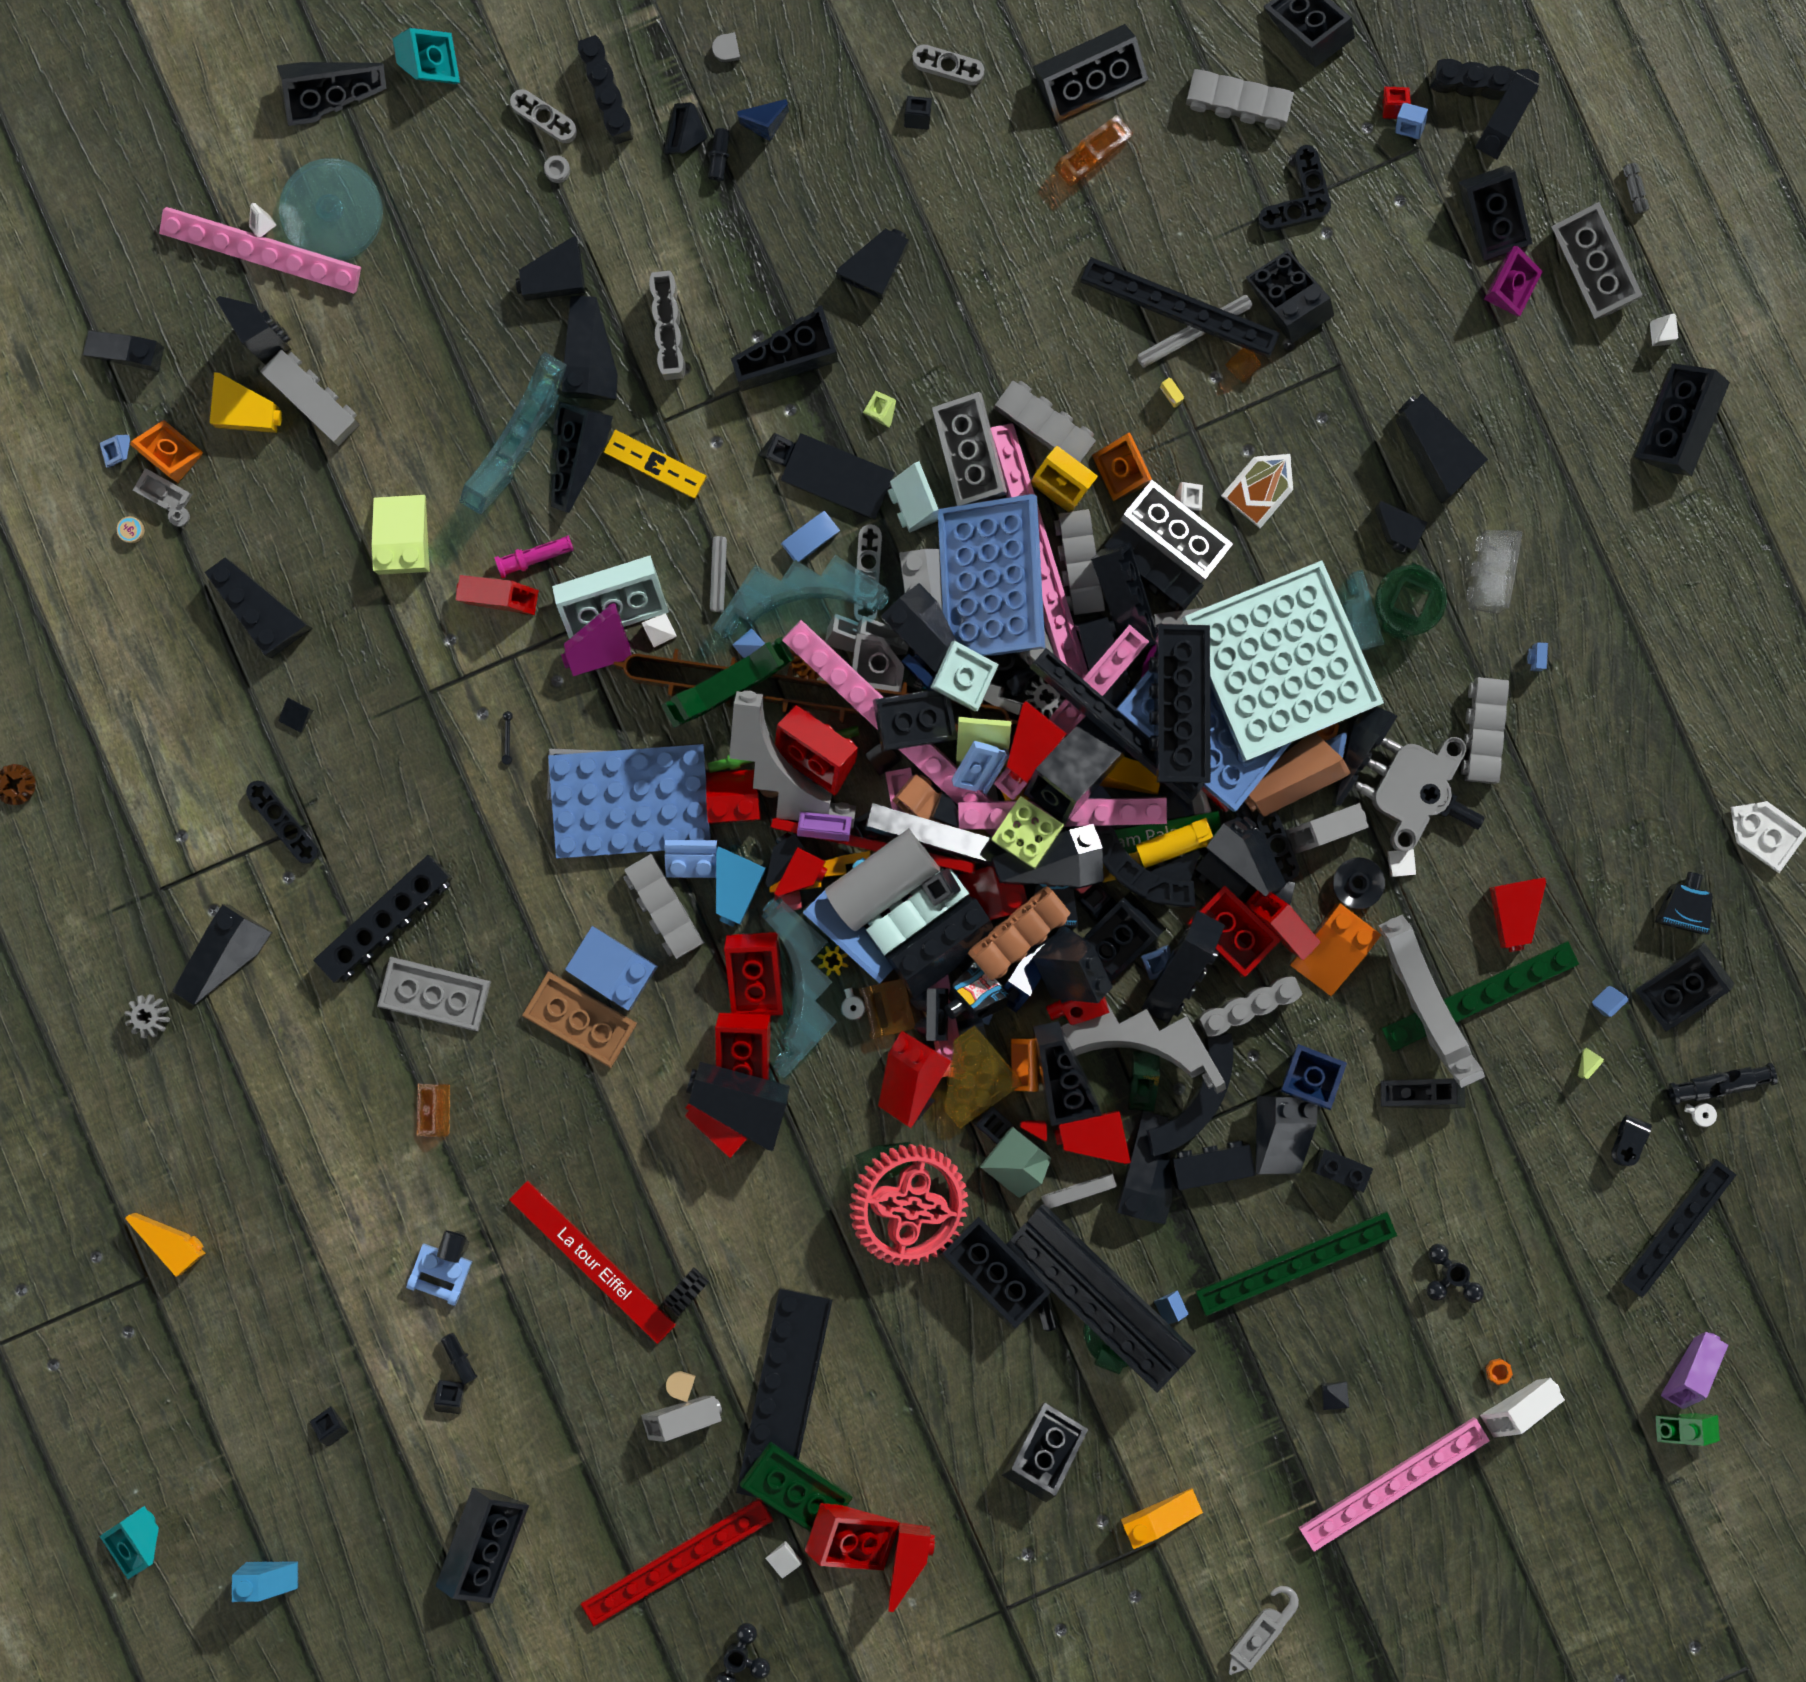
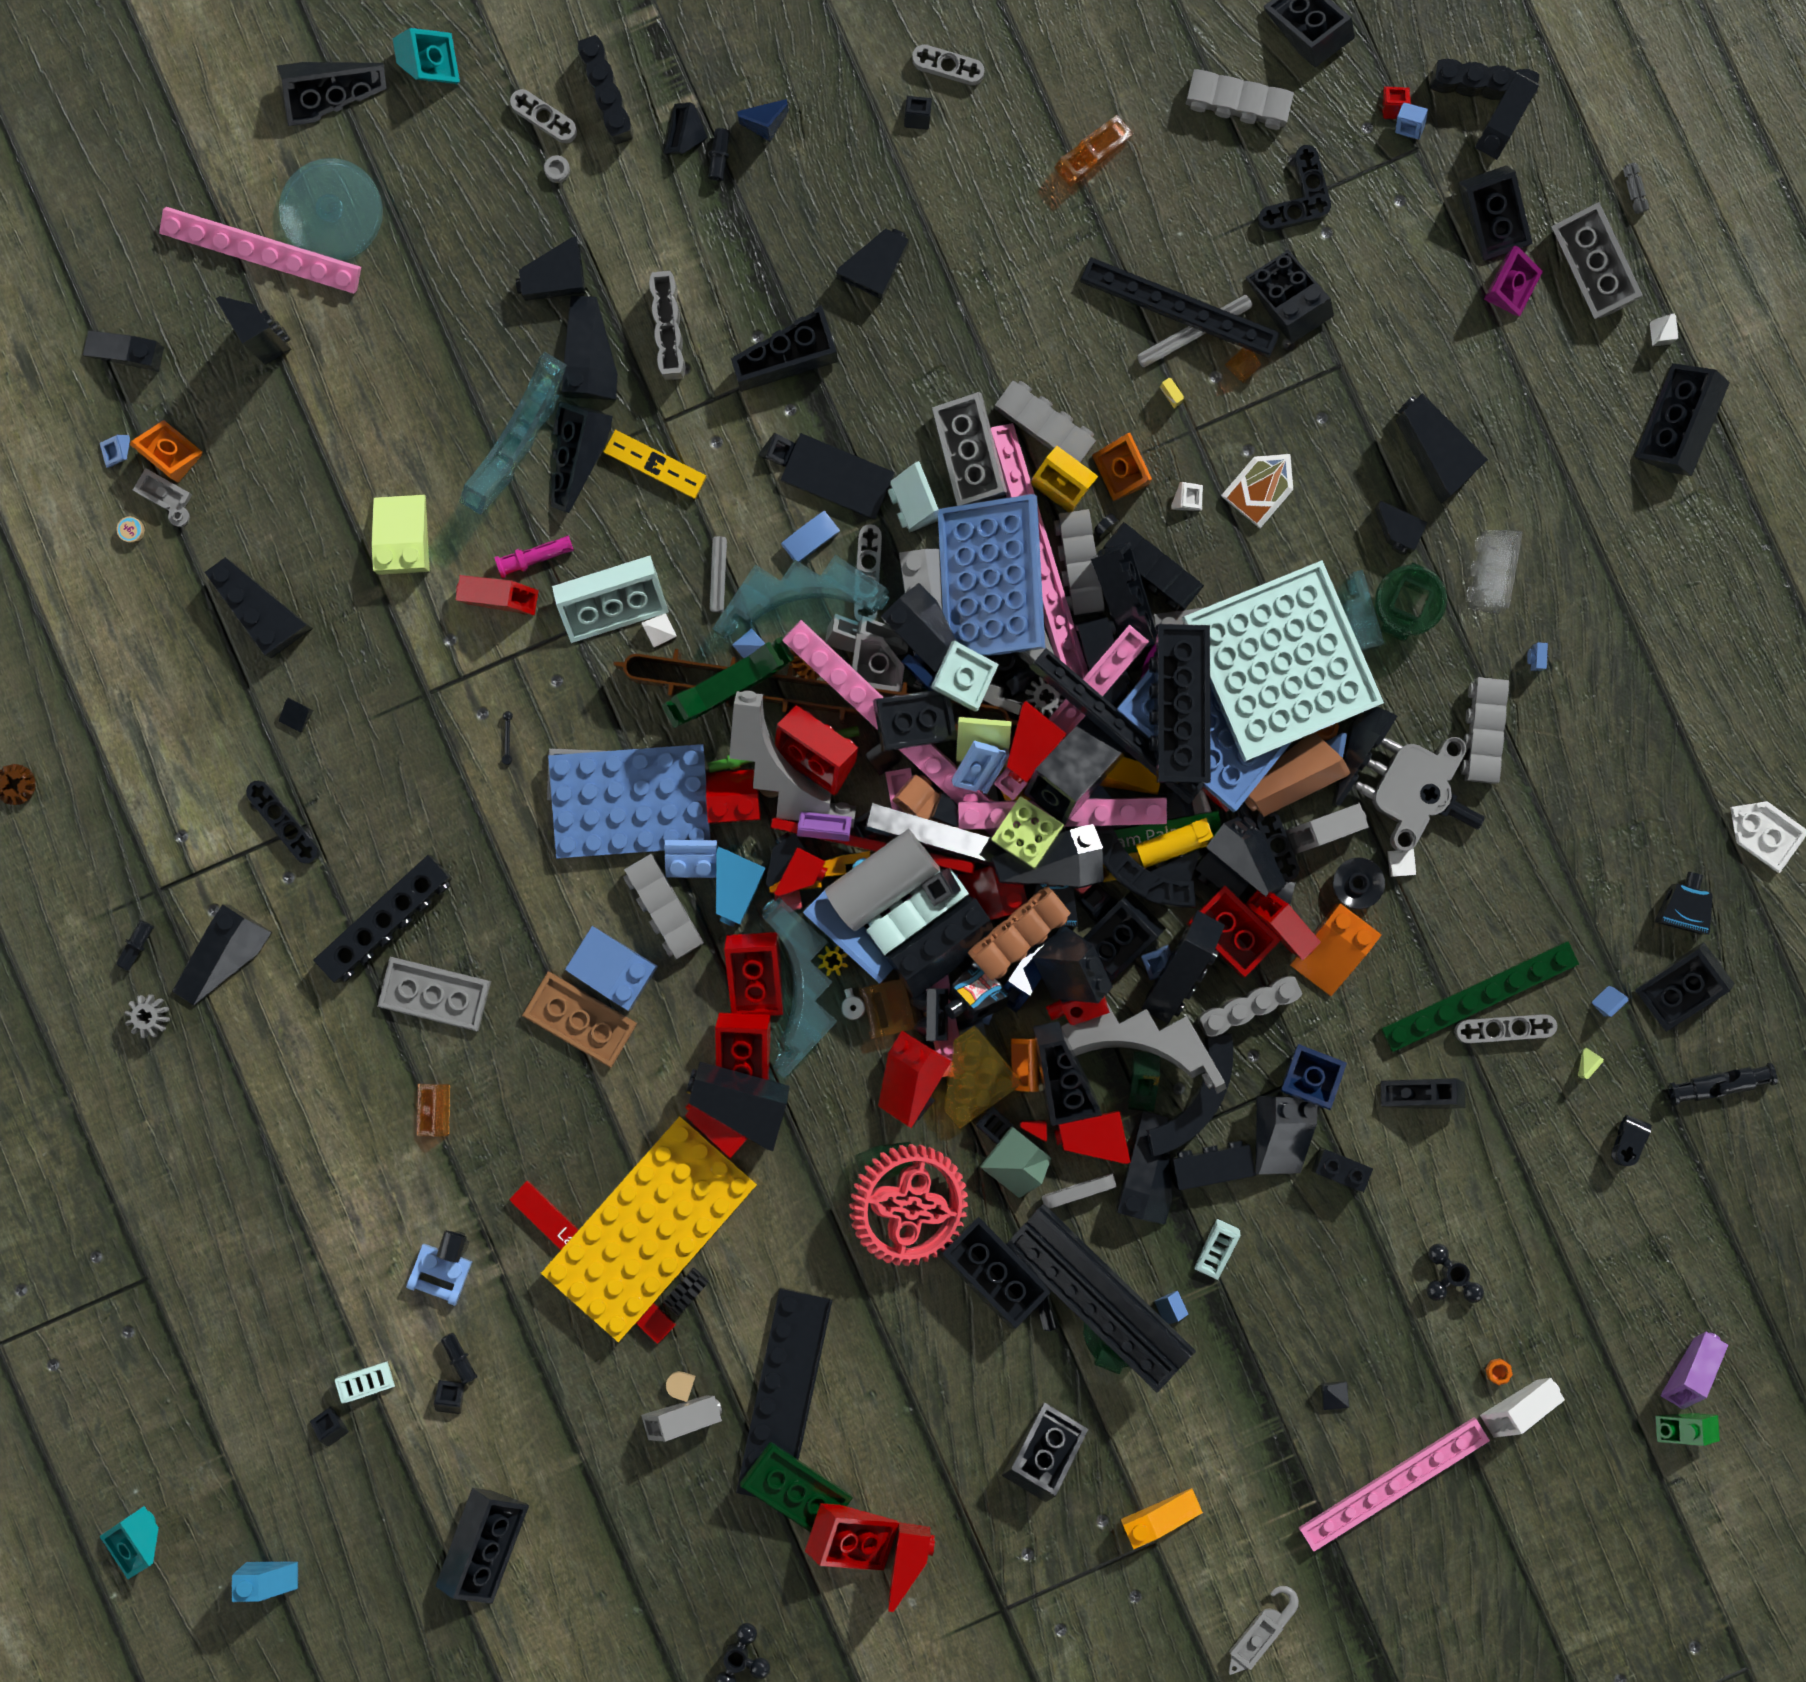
light orange slope [125,1213,206,1277] -> none
yellow slope [210,372,282,433] -> none
white slope [249,203,276,237] -> none
light grey brick [260,349,360,446] -> none
magenta slope [561,603,632,676] -> none
red tile [580,1498,774,1627] -> none
light grey tile [712,32,740,62] -> none
white slope [765,1541,802,1578] -> none
yellowish green slope [863,391,896,428] -> none
black slope [1033,24,1148,122] -> none
light grey brick [1120,481,1232,583] -> none
dark green plate [1195,1211,1397,1316] -> none
light grey arch [1379,915,1485,1088] -> none
red slope [1489,878,1546,952] -> none
black plate [1620,1158,1737,1298] -> none
white piece [1684,1103,1717,1127] -> none
none -> black axle [116,919,154,971]
none -> light aqua slope [335,1361,395,1404]
none -> yellow plate [541,1116,757,1342]
none -> black tile [1094,514,1119,539]
none -> light aqua slope [1194,1219,1241,1280]
none -> light grey beam [1454,1014,1557,1043]

